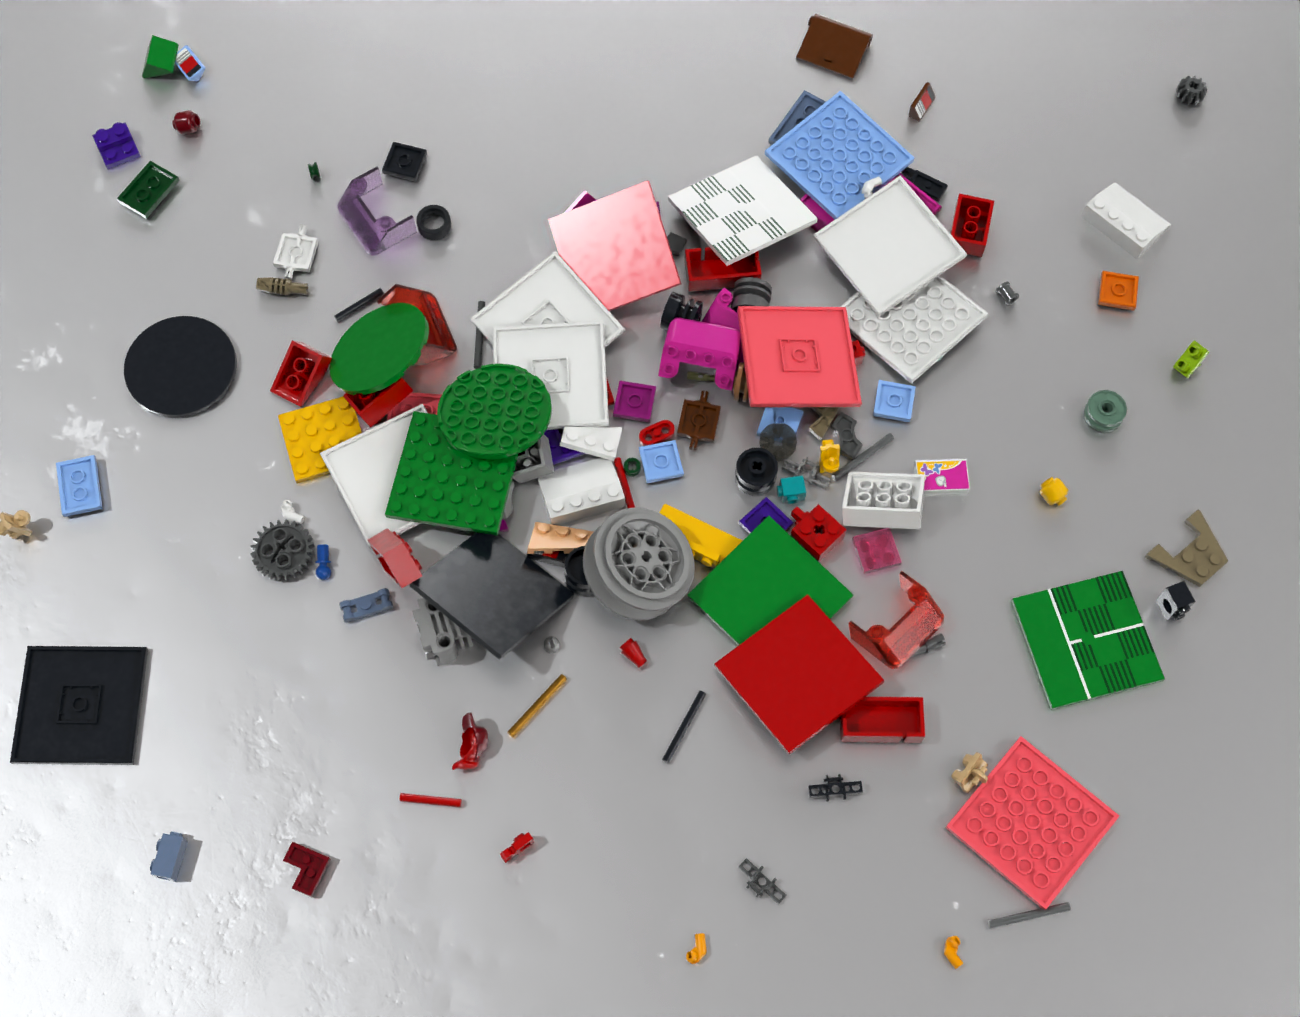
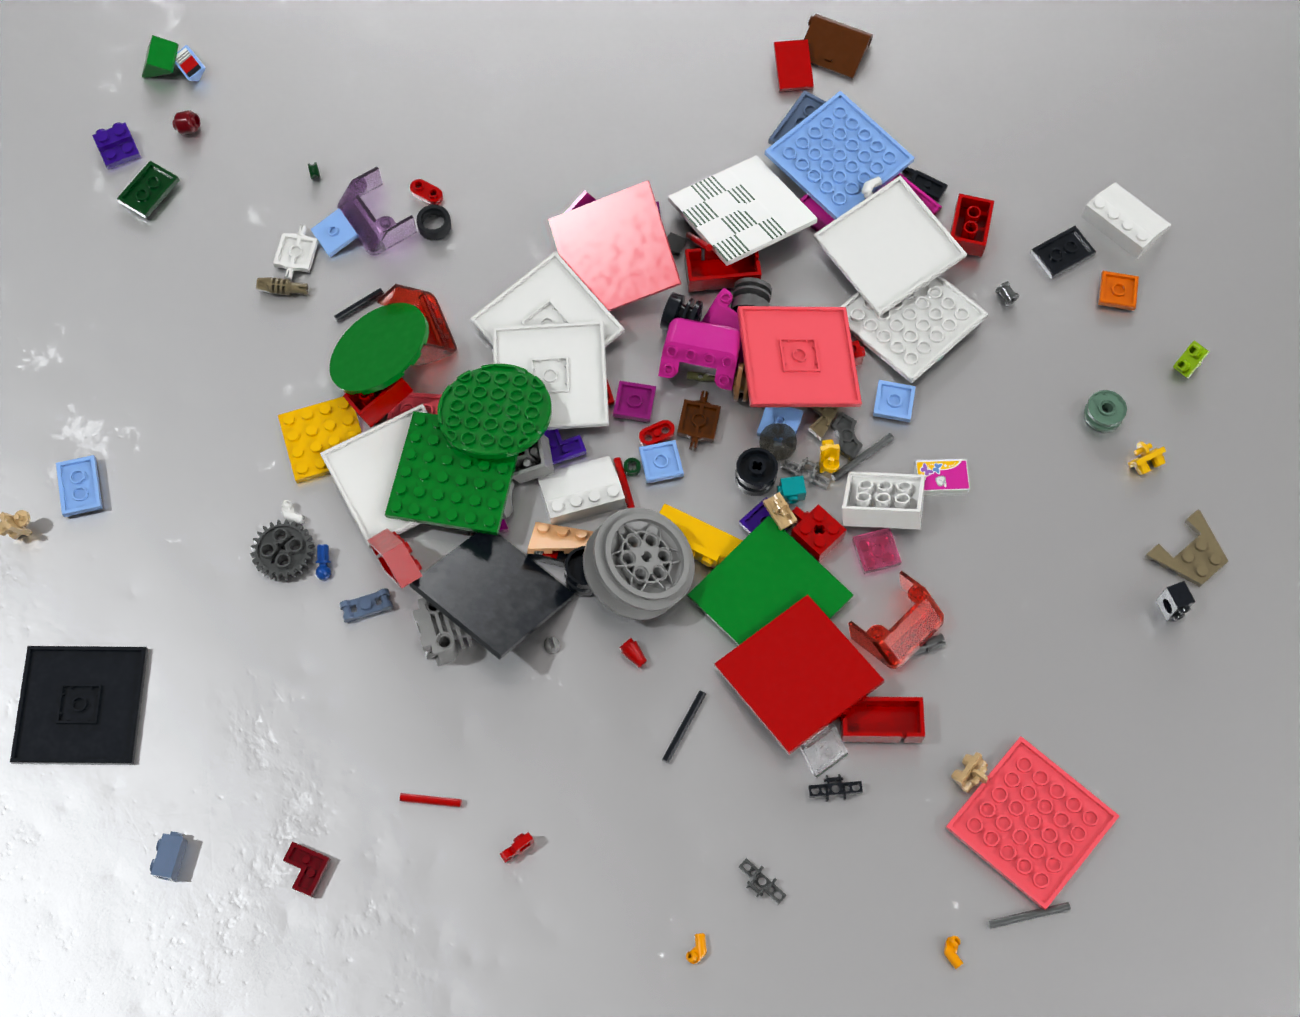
black tile [124,316,237,418] -> none
red slope [270,340,332,407] -> none
black plate [382,142,427,182] -> none
hair [452,712,489,770] -> none
dark grey bar [474,301,485,369] -> none
pearl gold bar [507,674,567,738] -> none
white wing [559,427,622,461] -> none
slope [909,82,935,122] -> none
green tile [1011,571,1165,710] -> none
yellow head [1039,477,1069,506] -> none
dark grey gear [1176,75,1207,106] -> none
none -> light blue plate [311,209,359,258]
none -> red plate [410,179,443,205]
none -> red bar [686,232,712,251]
none -> tan hips [763,492,797,531]
none -> red tile [774,39,814,92]
none -> clear plate [800,723,849,778]
none -> black tile [1030,226,1096,279]
none -> yellow hips [1128,441,1166,475]

